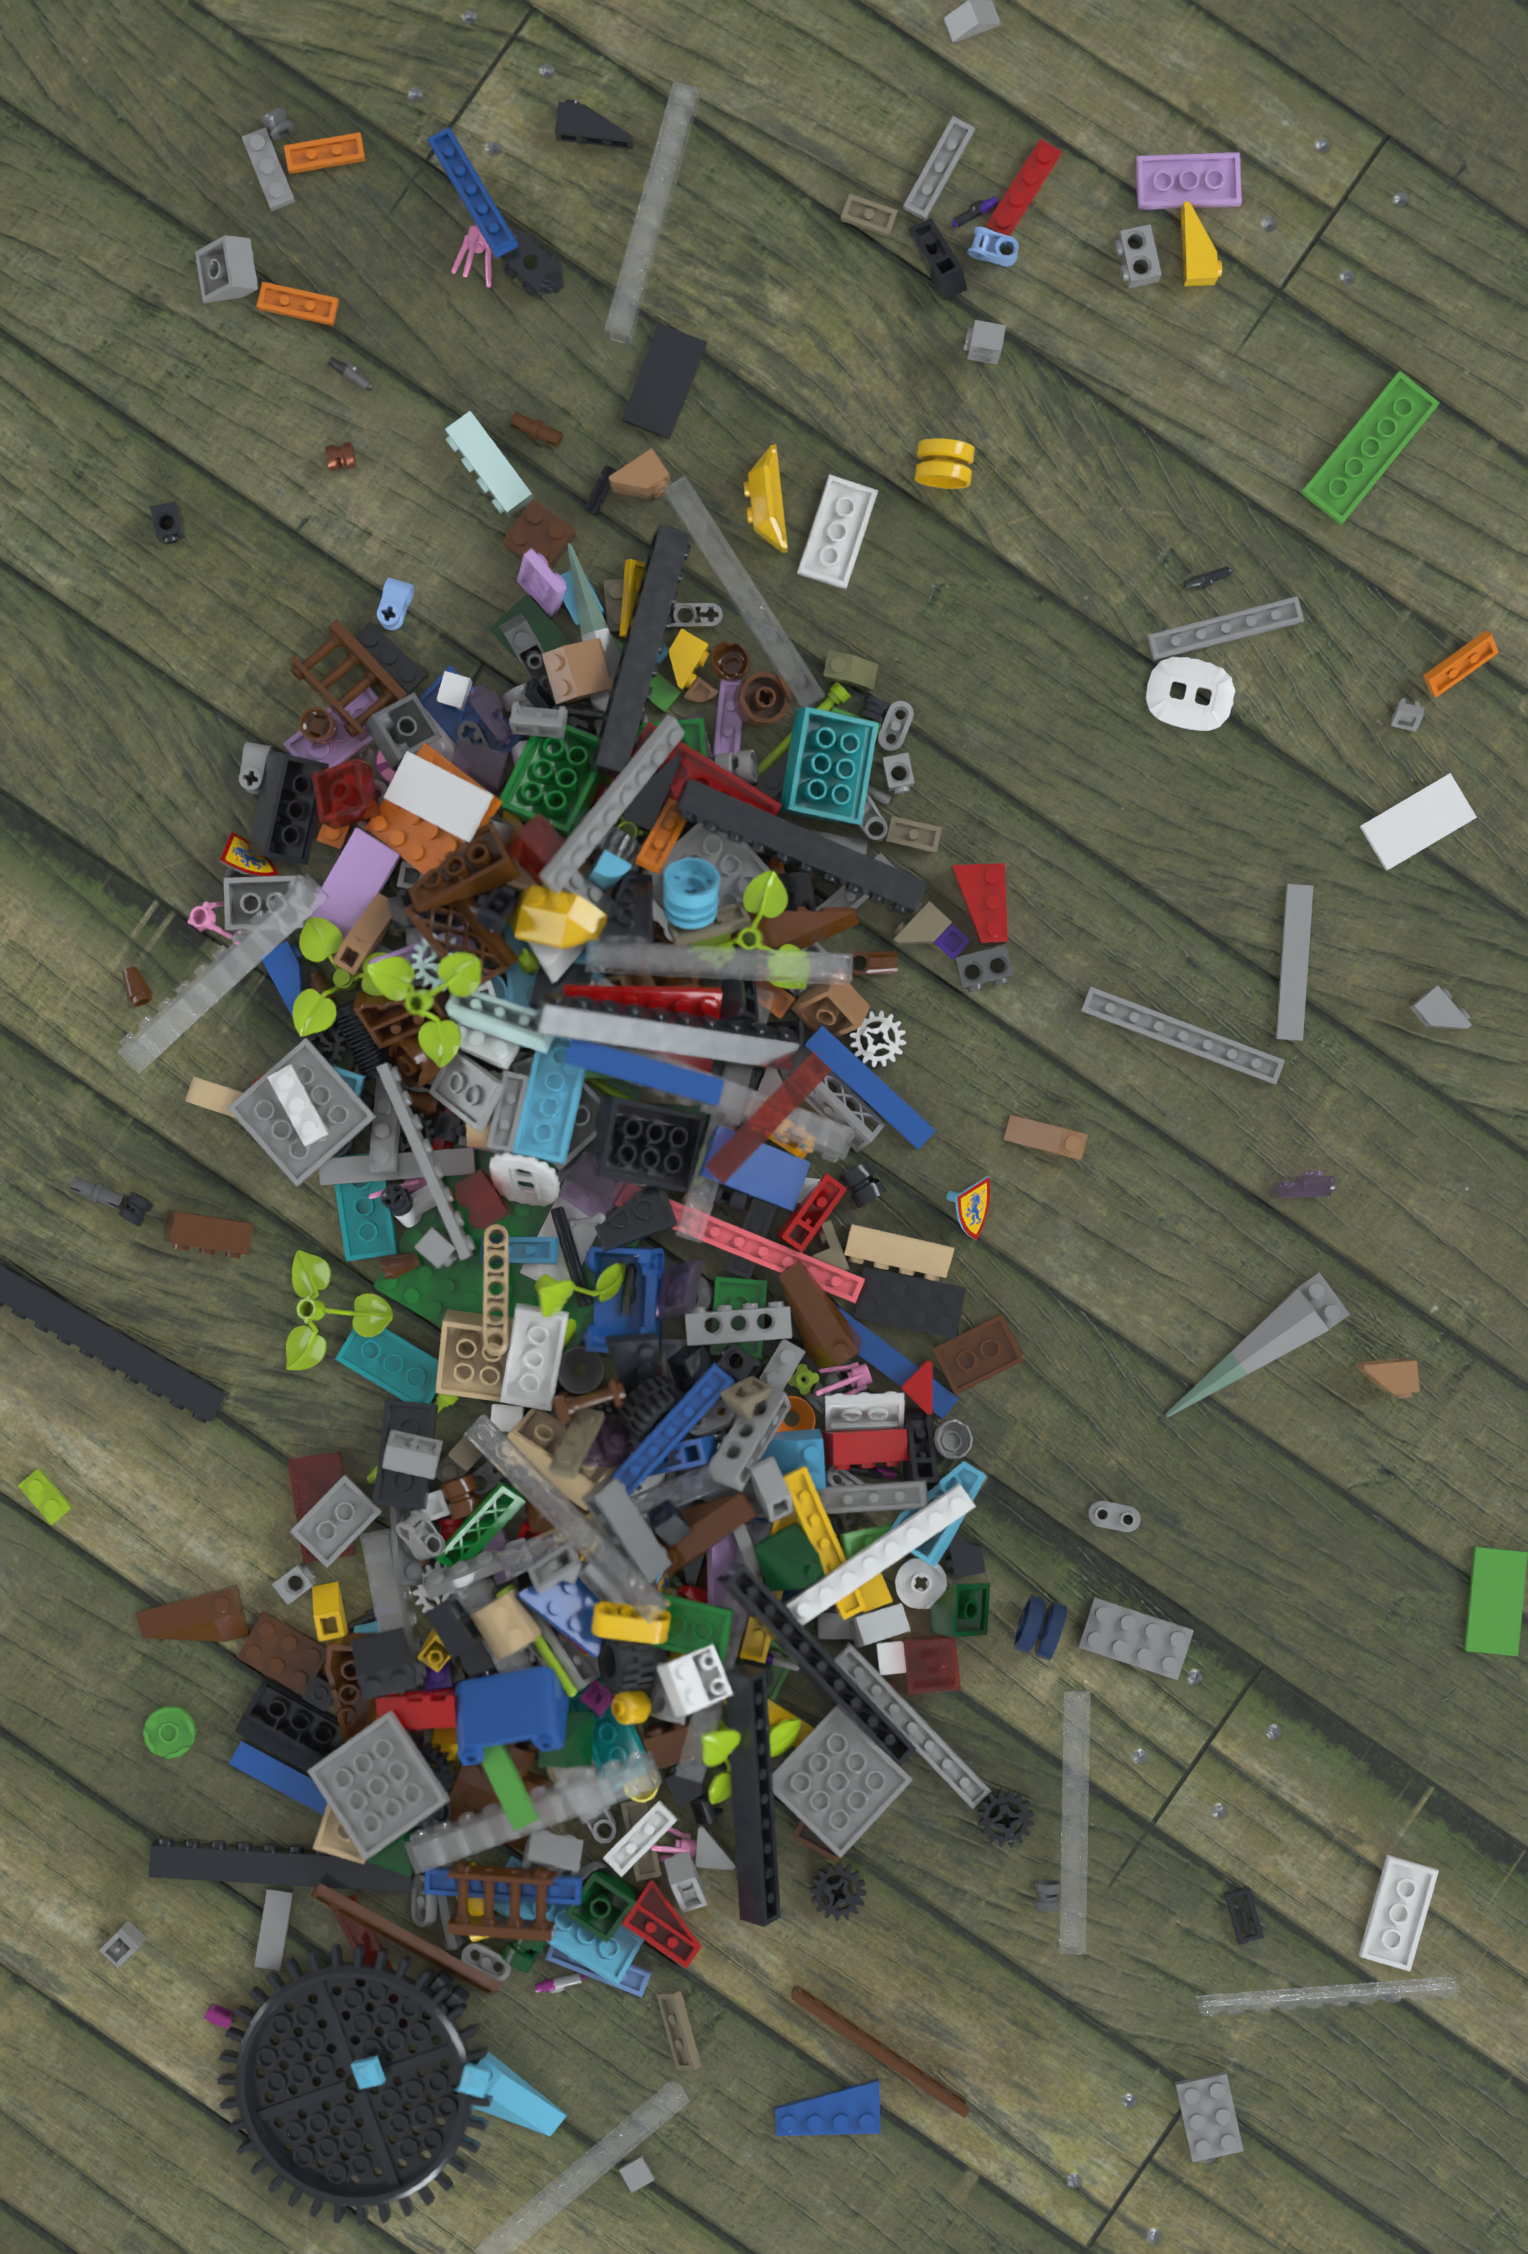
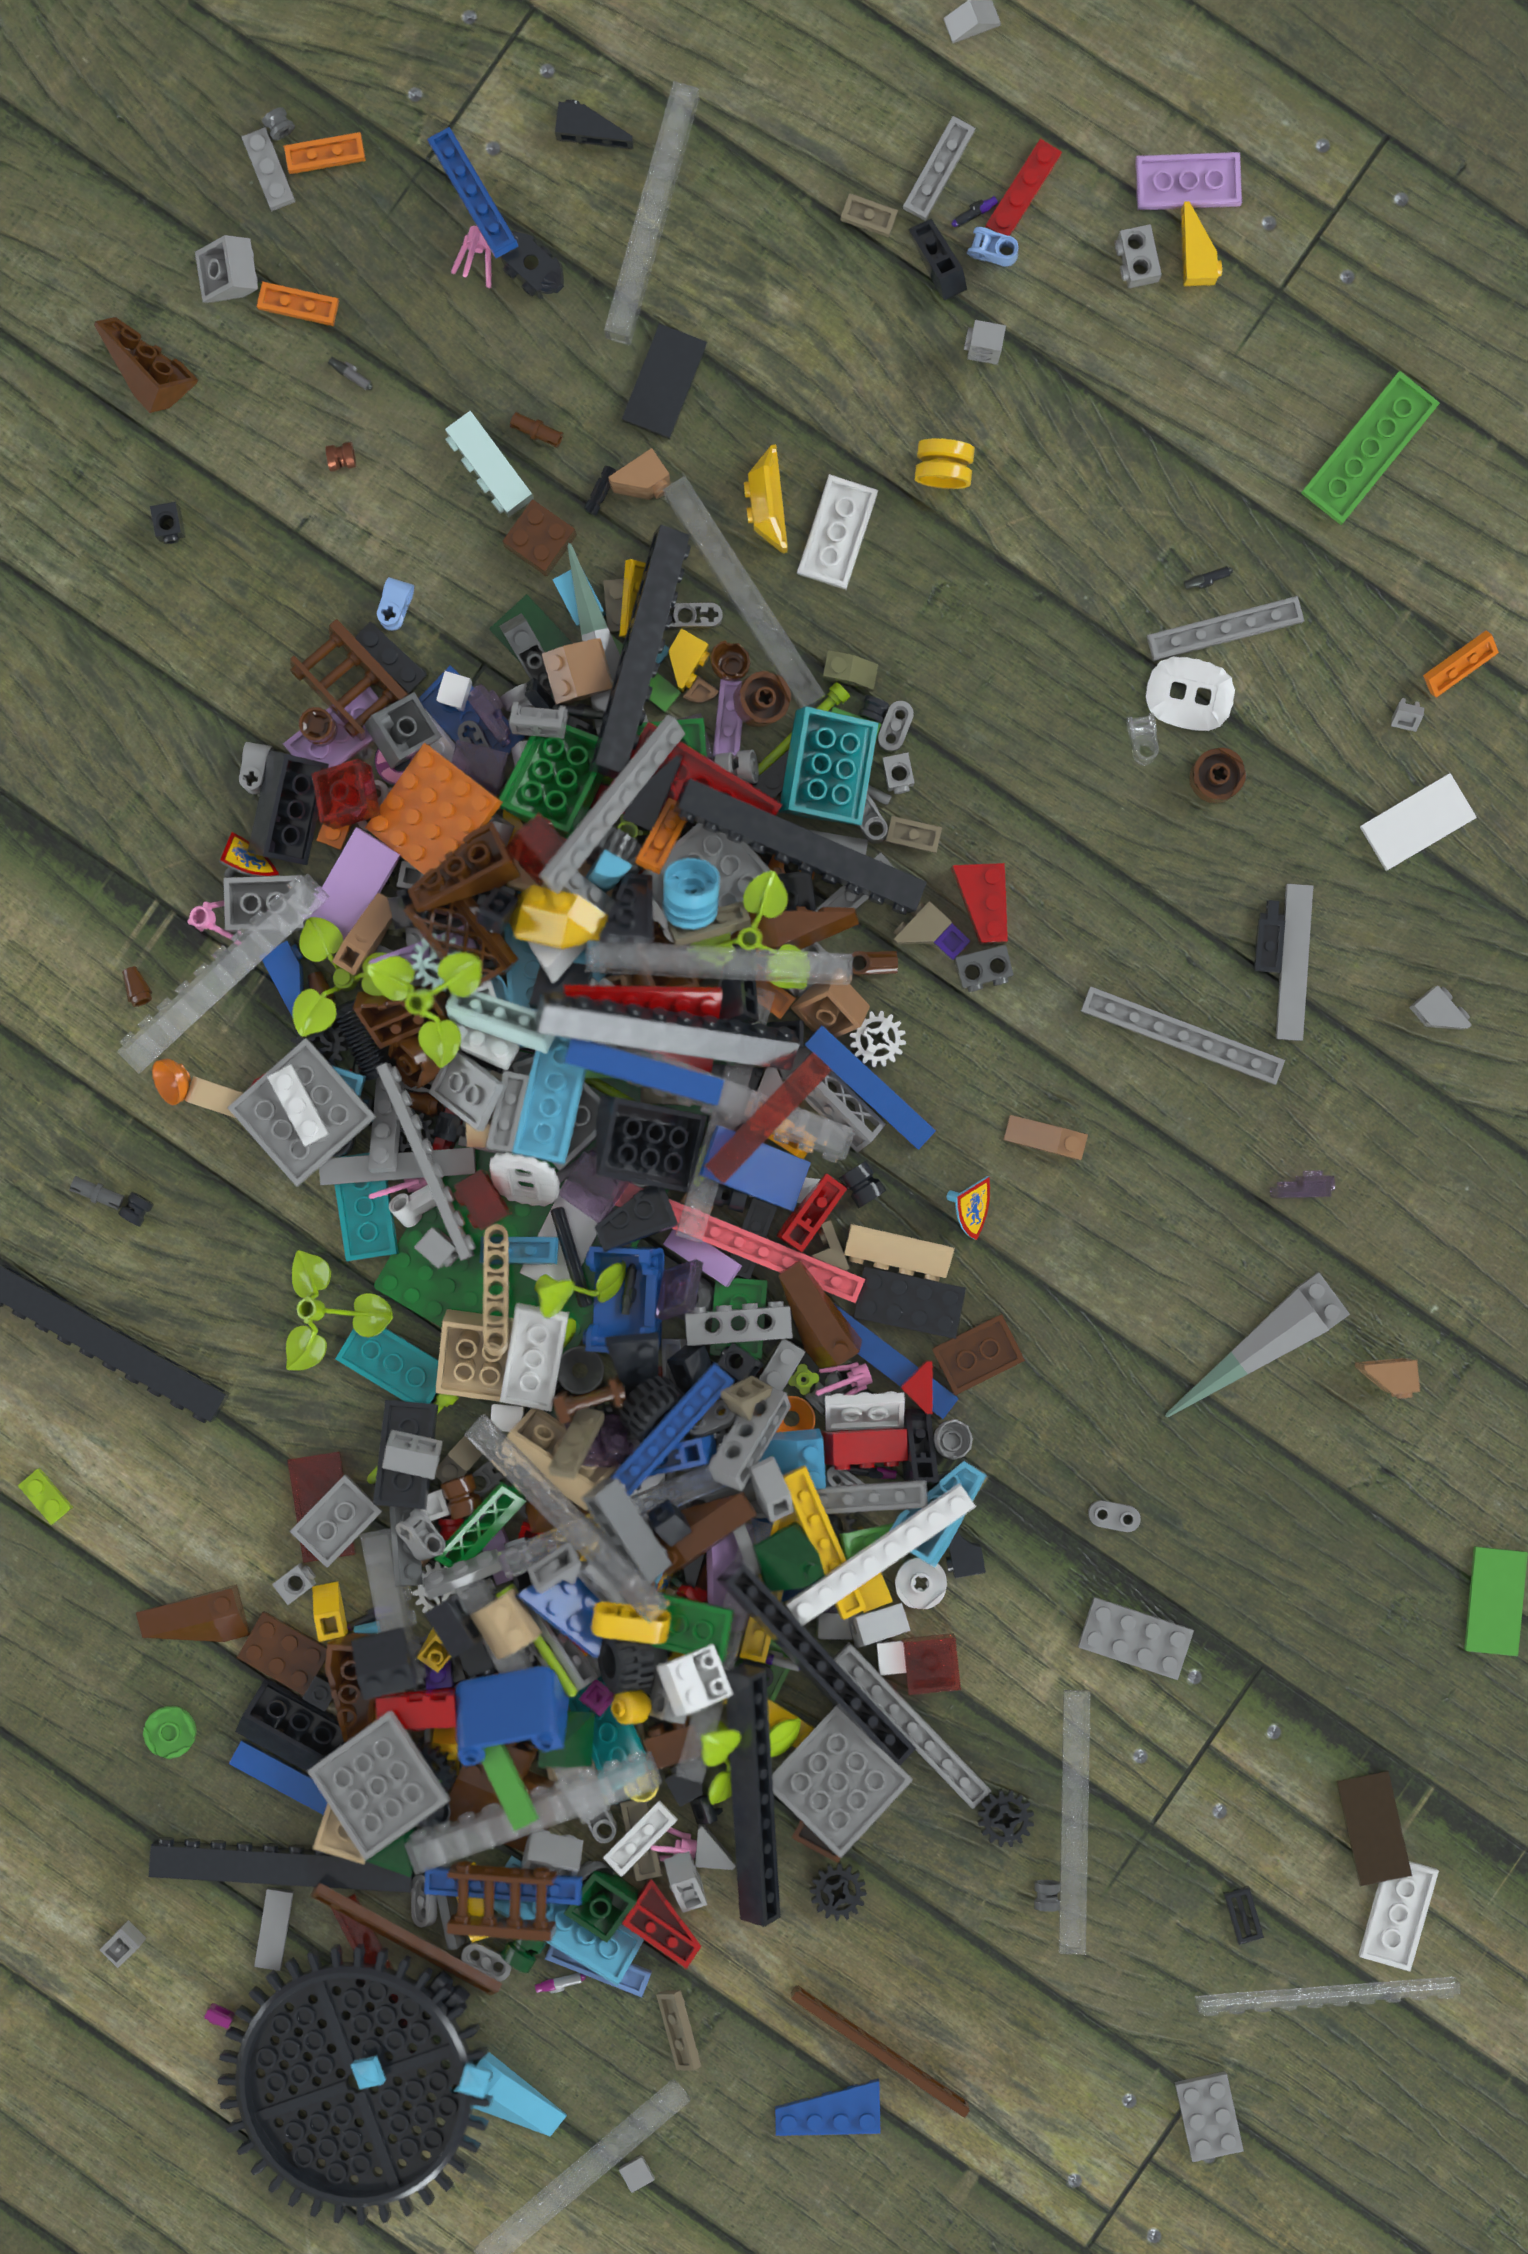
reddish brown wedge [163,1209,253,1259] -> none
reddish brown cone [380,1251,420,1280] -> none
black wheel [381,1184,414,1217] -> none
white tile [383,751,494,843] -> none
lavender plate [517,548,566,619] -> none
lime plate [517,948,539,975] -> none
light grey hinge [568,1212,606,1228] -> none
dark green slope [929,1582,991,1638] -> none
dark blue wheel [1014,1594,1067,1661] -> none
none -> reddish brown wedge [94,317,198,413]
none -> orange piece [152,1058,191,1105]
none -> lavender tile [663,1229,742,1288]
none -> clear piece [1126,713,1159,765]
none -> reddish brown brick [1190,748,1246,803]
none -> black hinge [1254,900,1286,973]
none -> dark brown tile [1336,1771,1412,1886]

